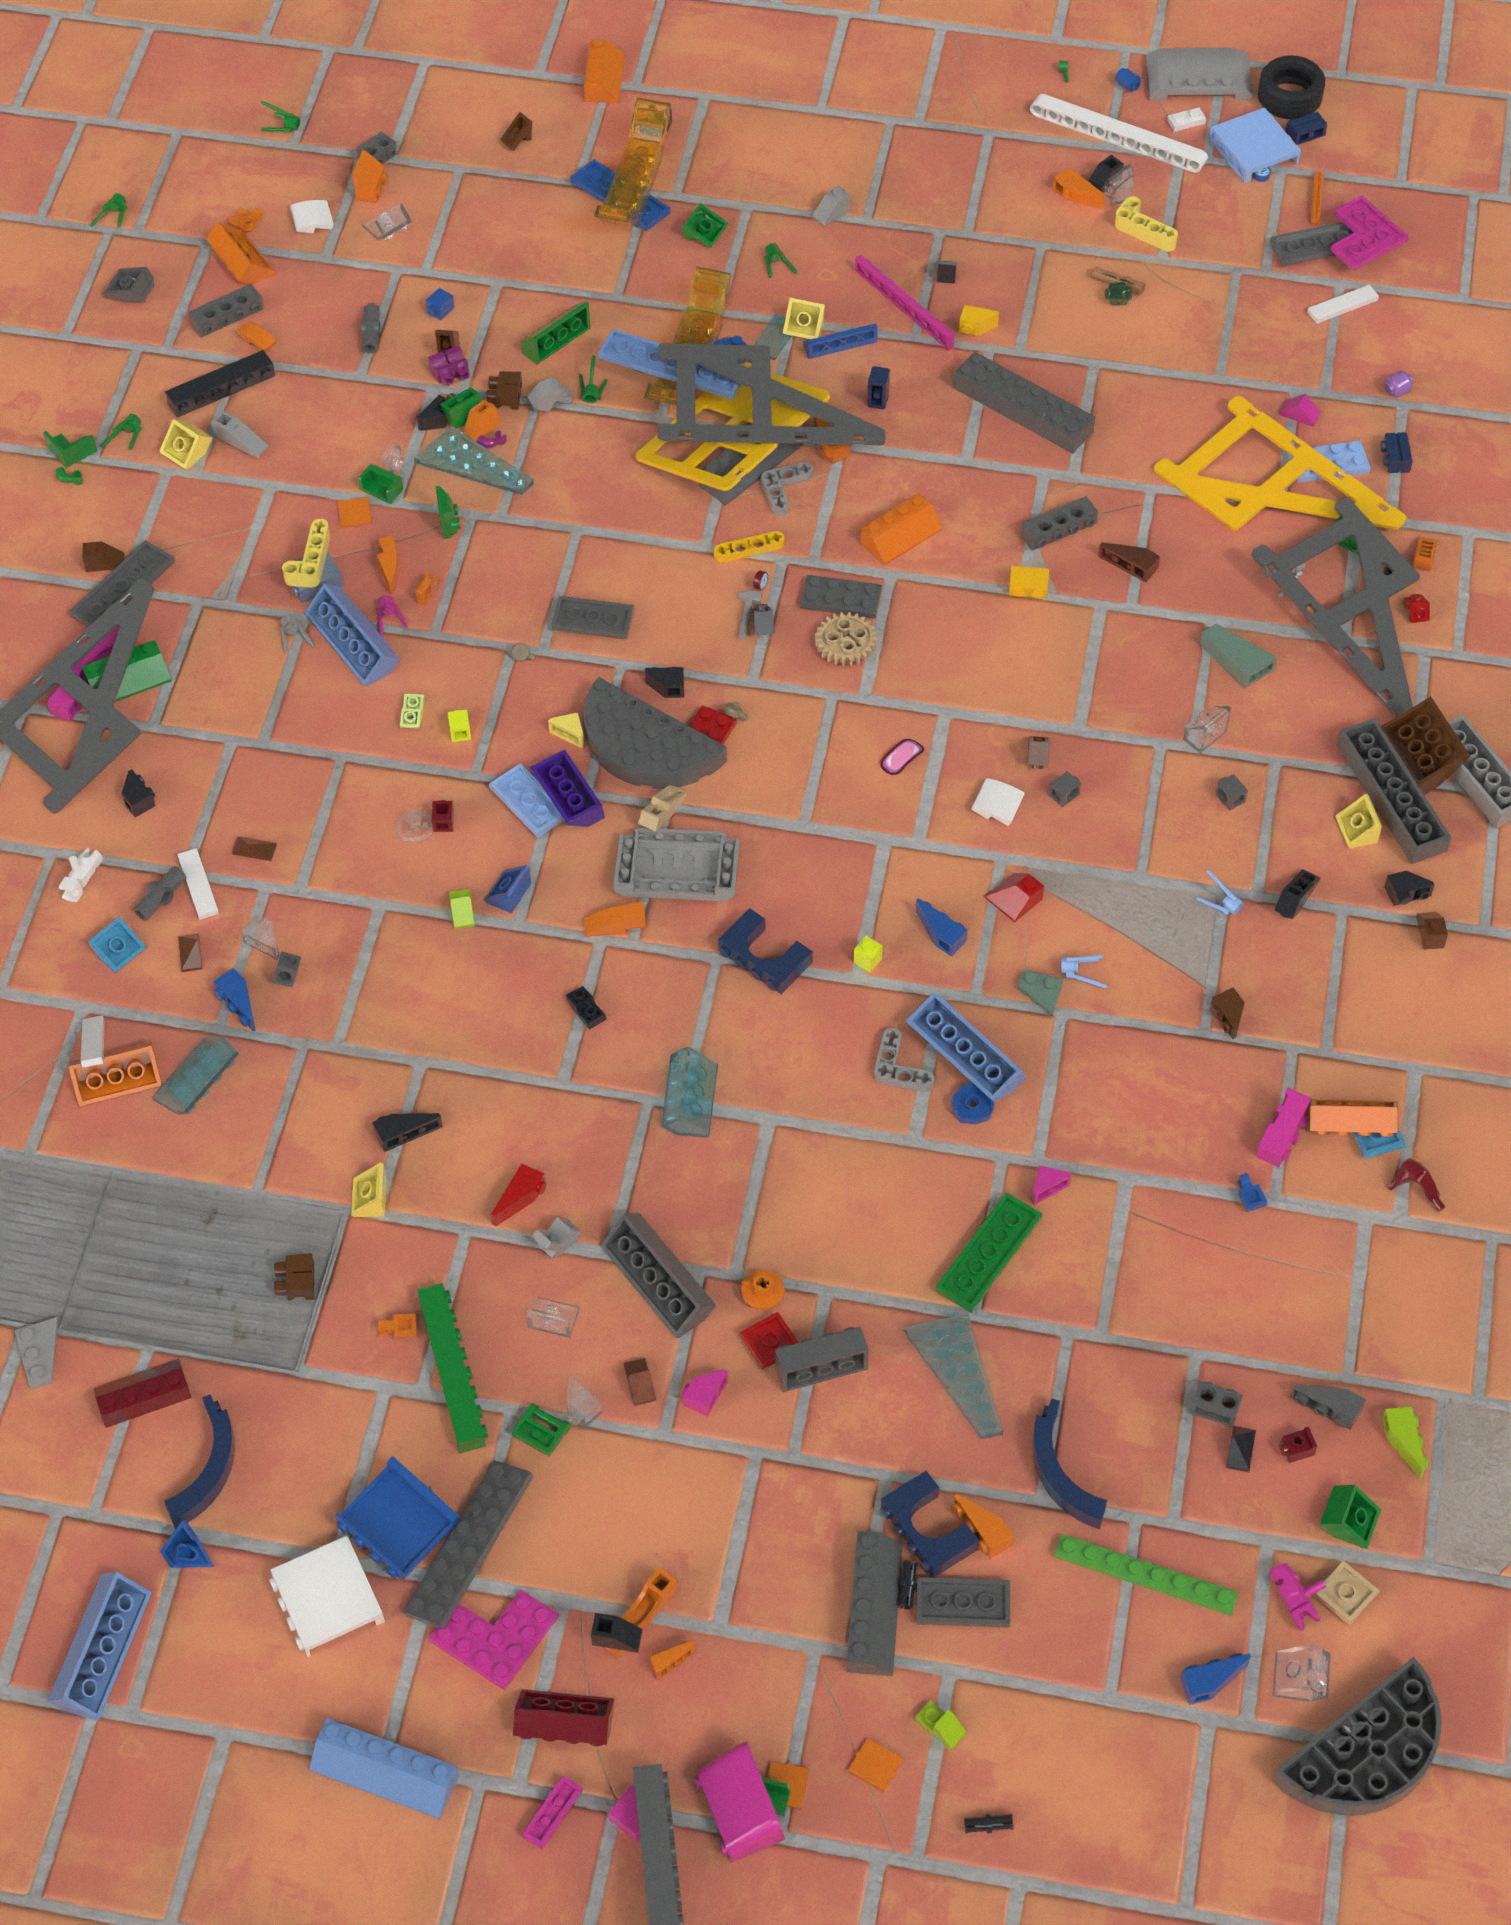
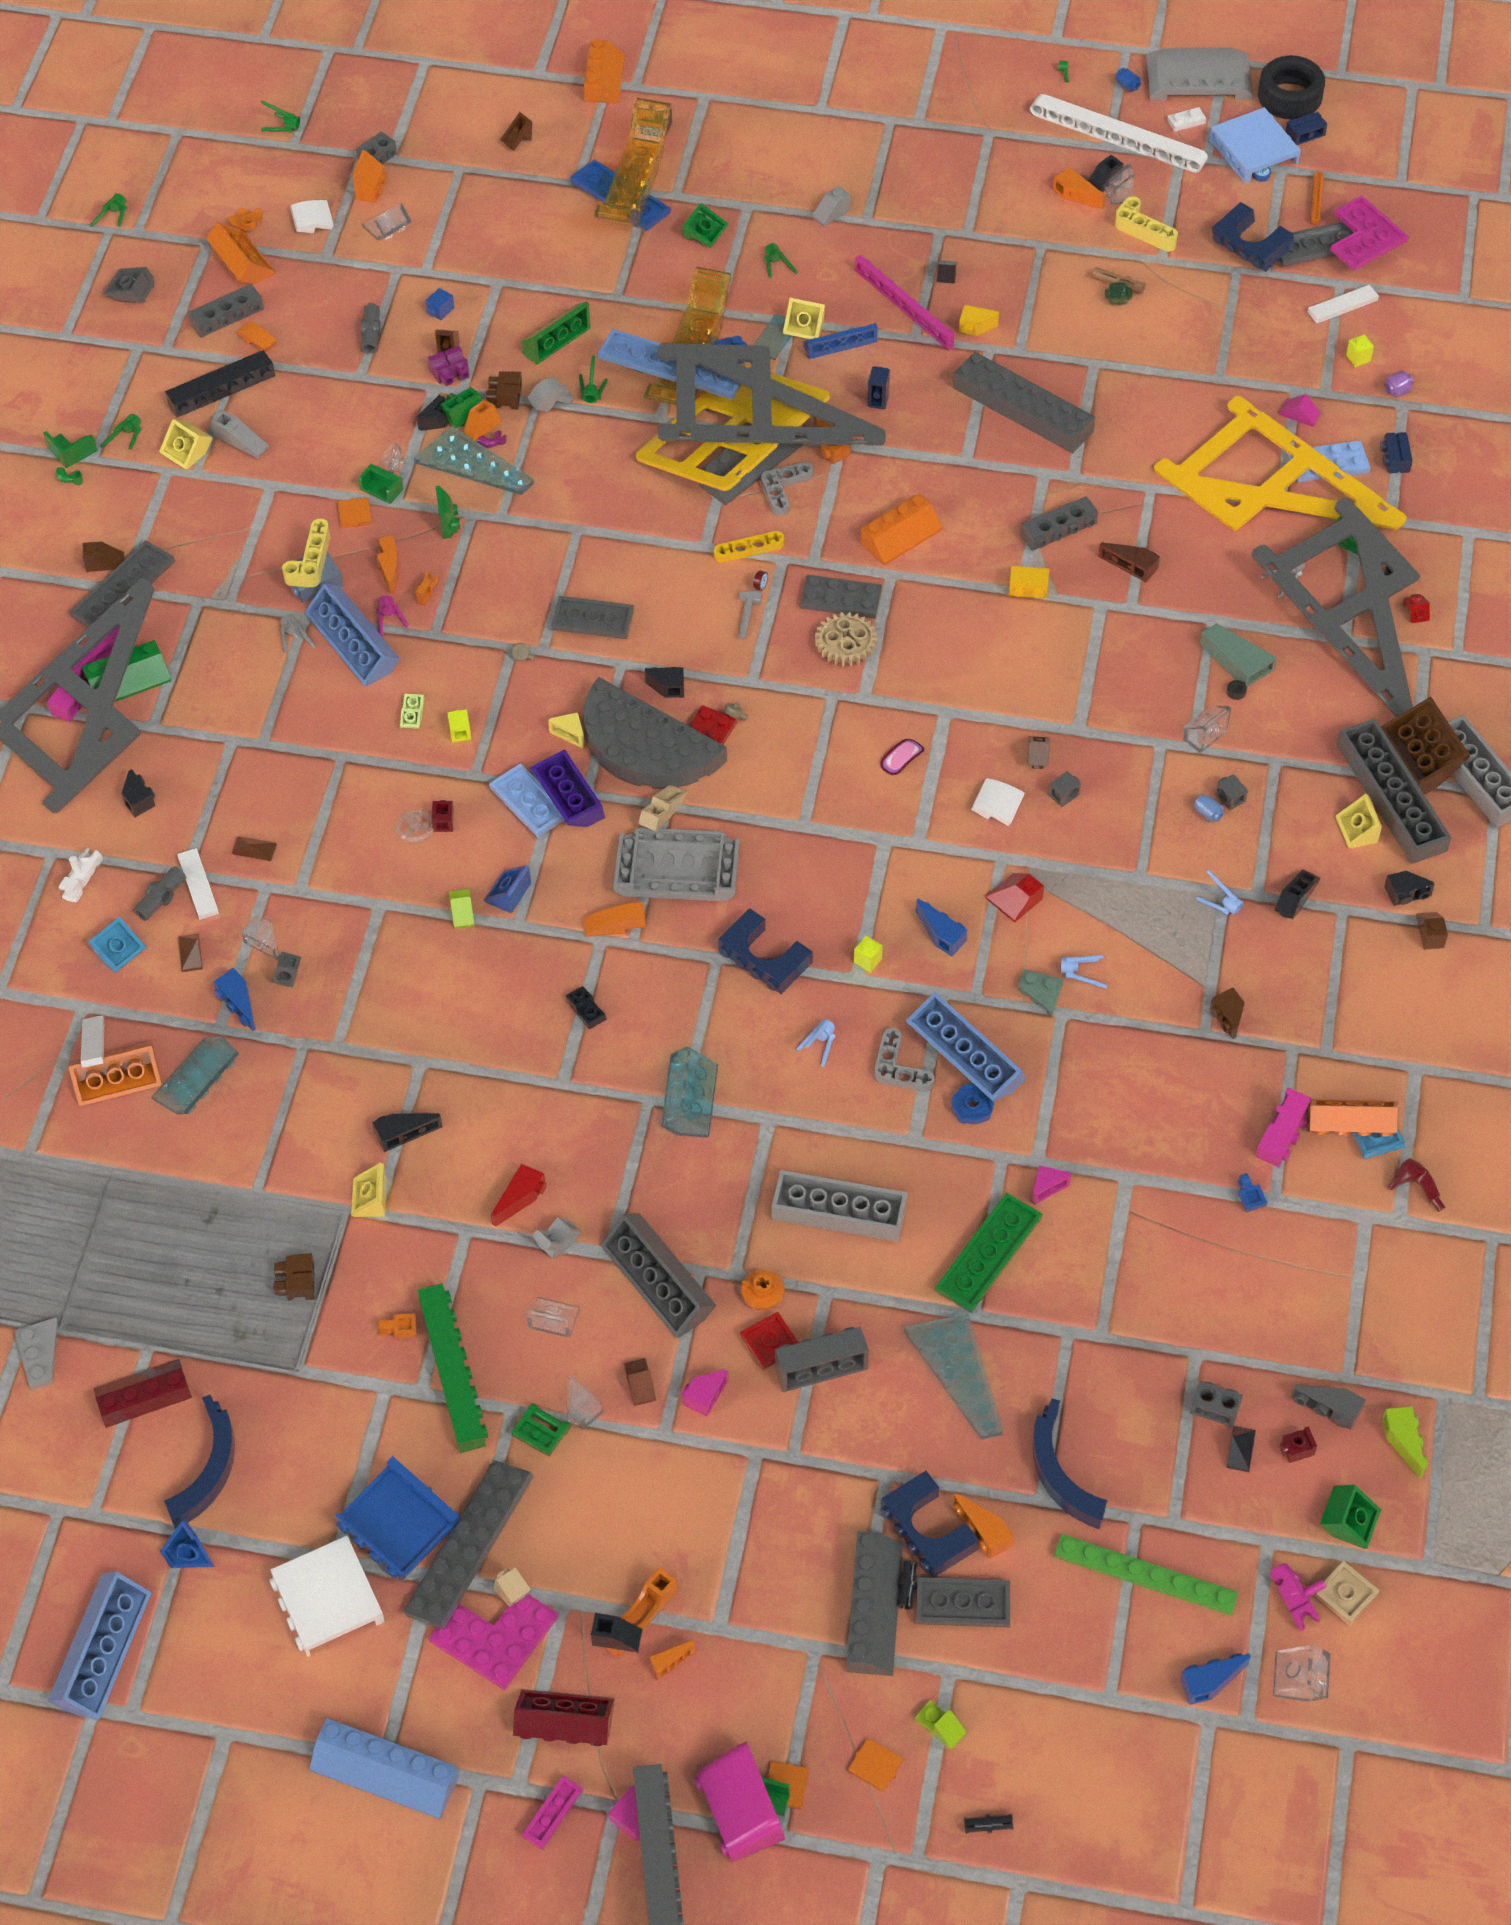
slope [752,604,774,635] -> none
dark grey brick [1272,1657,1441,1816] -> none
orange slope [1412,536,1438,571] -> none
none -> tan slope [493,1567,531,1607]
none -> light grey brick [772,1170,908,1242]
none -> light blue plant [797,1019,836,1067]
none -> medium blue brick [1194,794,1224,822]
none -> dark blue arch [1212,202,1295,272]
none -> pearl dark grey tile [1227,680,1247,700]
none -> neon yellow brick [1346,334,1374,367]

